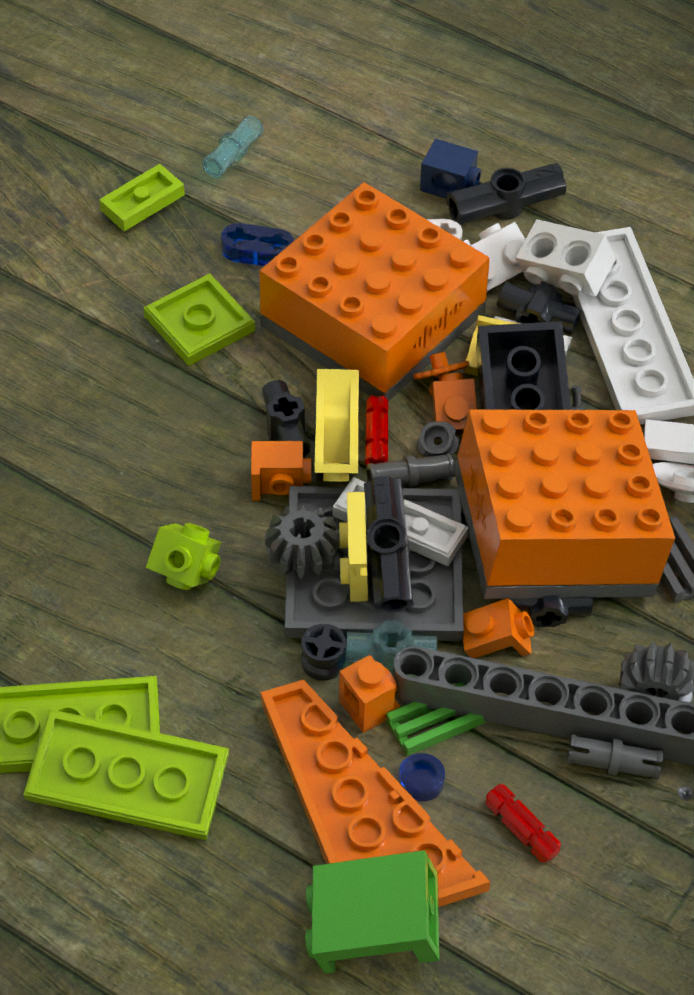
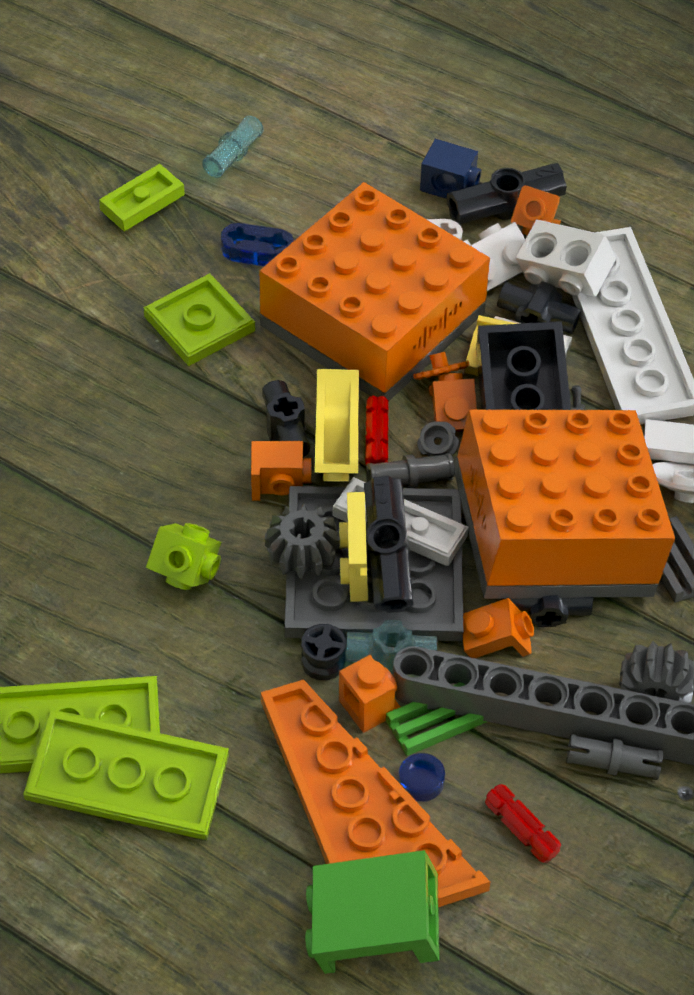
none -> orange bracket [511,185,561,235]

